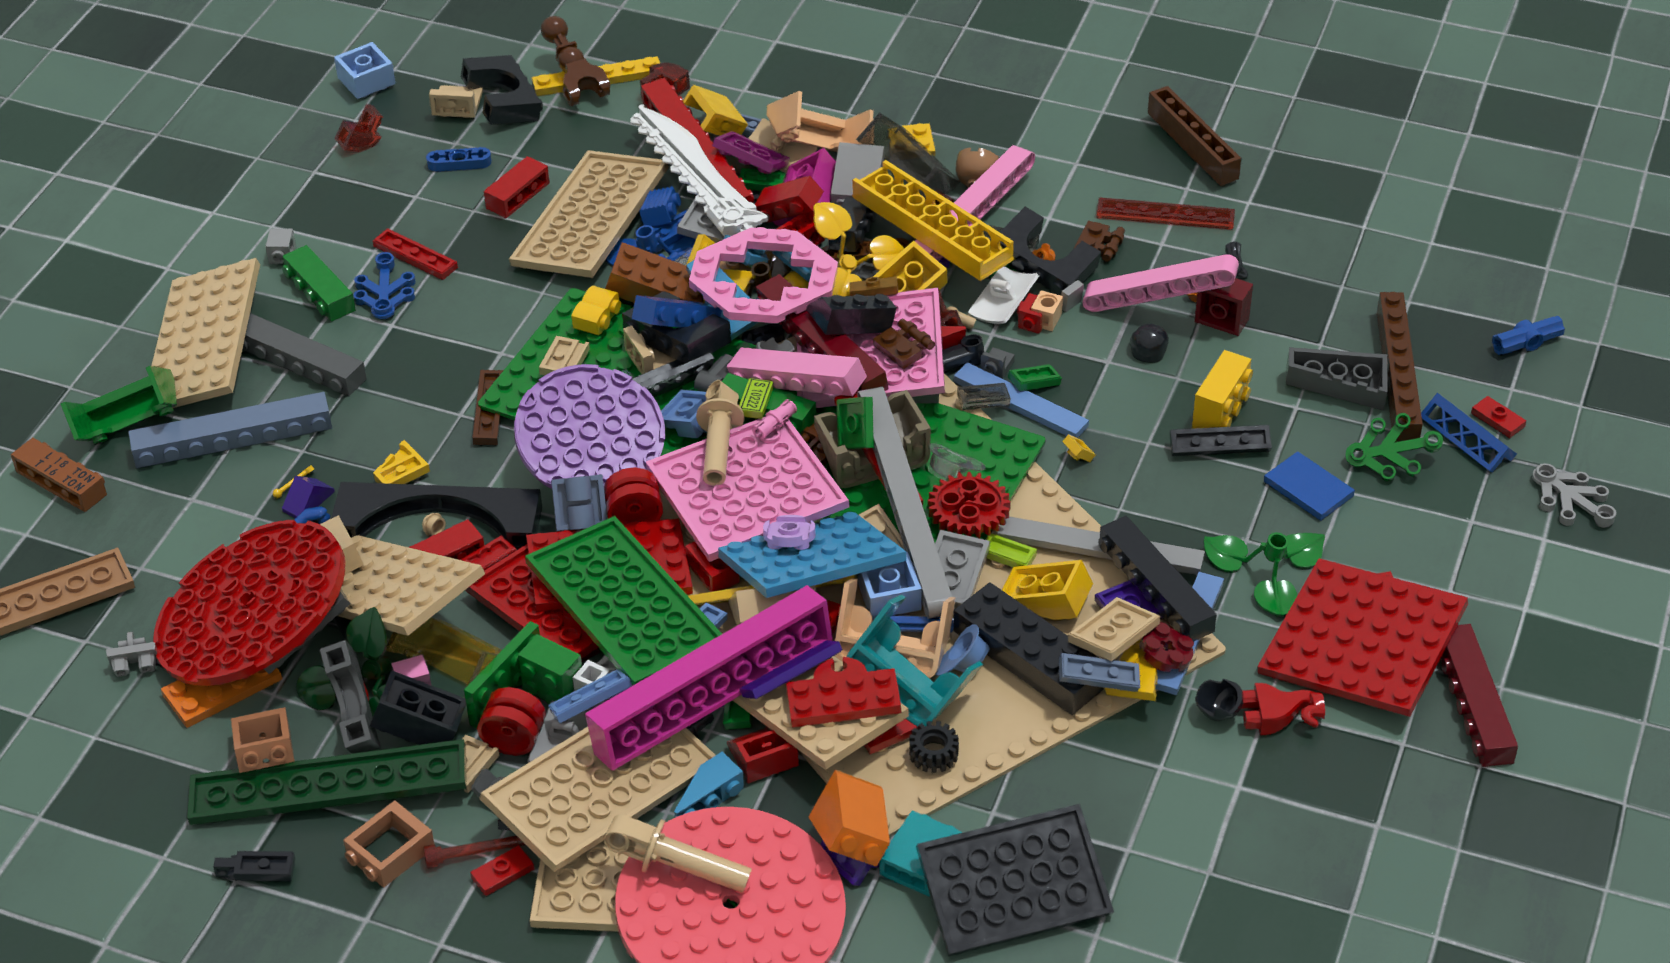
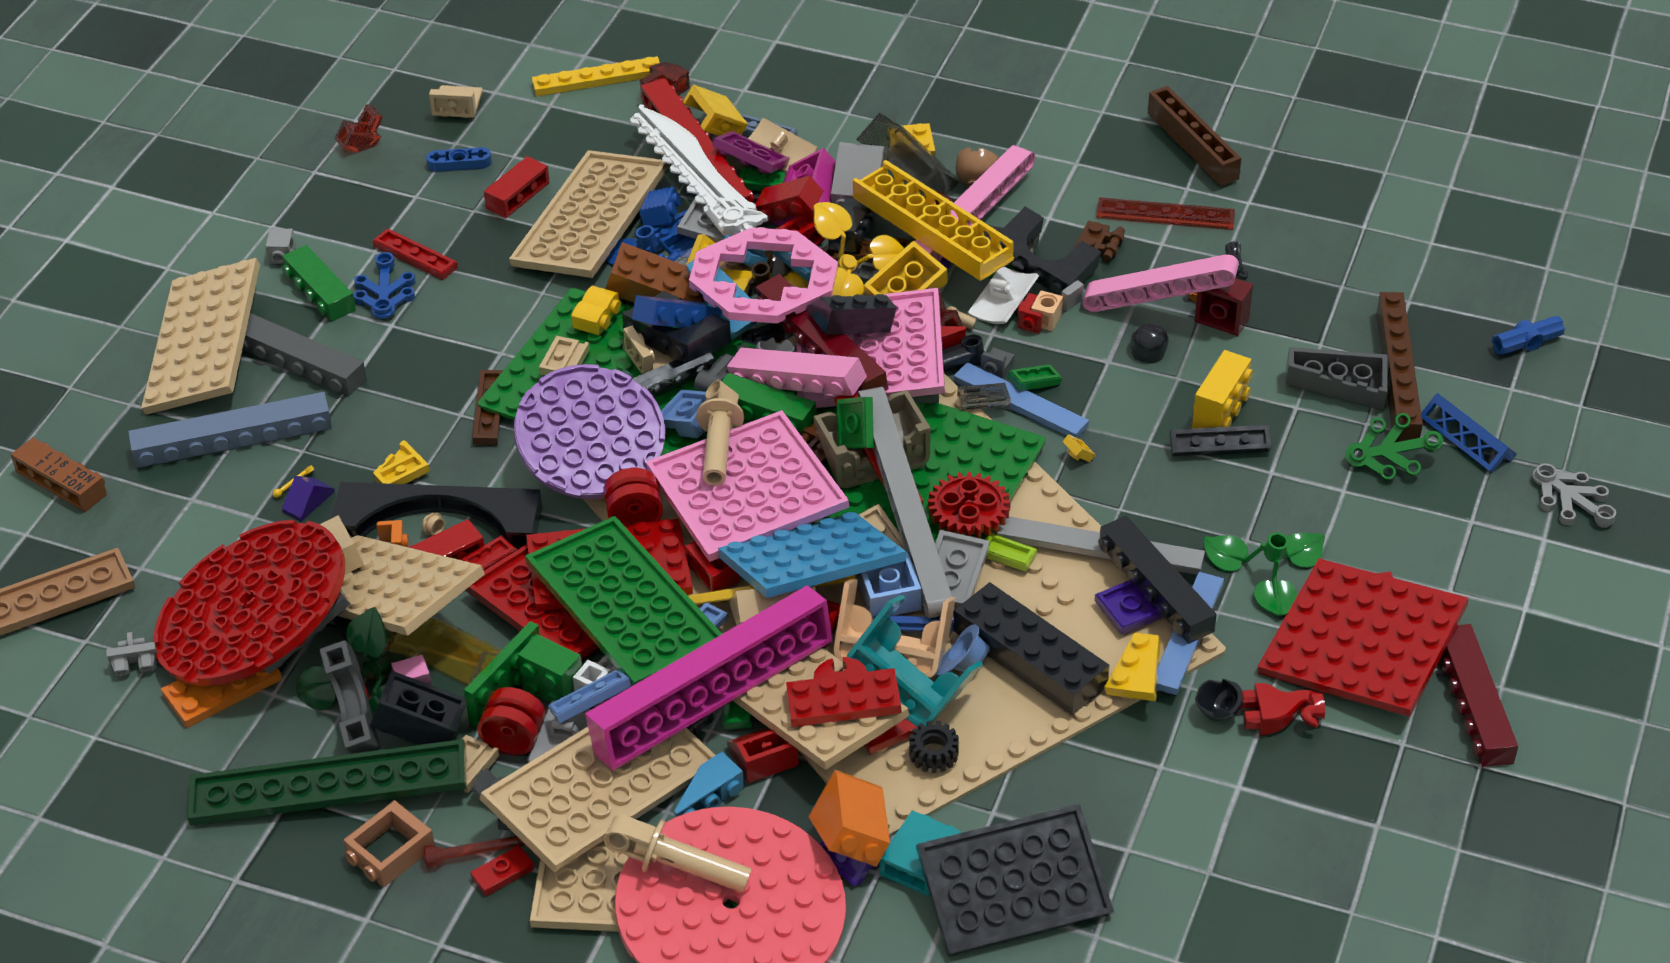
green windscreen [61,366,177,444] -> none
black hinge [213,851,295,881] -> none
nougat window [231,707,295,773] -> none
blue arm [294,506,330,524] -> none
light blue brick [334,42,396,99] -> none
black arch [461,55,543,125] -> none
reddish brown piece [541,16,610,106] -> none
sand blue plate [551,474,607,531] -> none
lime tile [739,378,773,419] -> none
dark purple tile [740,640,842,699] -> none
bright pink pin [752,399,797,440] -> none
lavender plate [763,515,816,550] -> none
light nougat windscreen [766,91,874,153] -> none
pearl gold plate [850,276,898,296] -> none
reddish brown plate [873,319,935,369] -> none
clear piece [928,443,986,481] -> none
yellow slope [1002,560,1093,620] -> none
orange plate [1032,243,1056,261] -> none
sand blue tile [1059,653,1140,692] -> none
tan tile [1068,597,1160,661] -> none
dark red plate [1139,622,1194,672] -> none
blue tile [1264,451,1355,521] -> none
red plate [1471,396,1527,438] -> none
none -> orange bracket [377,520,409,547]

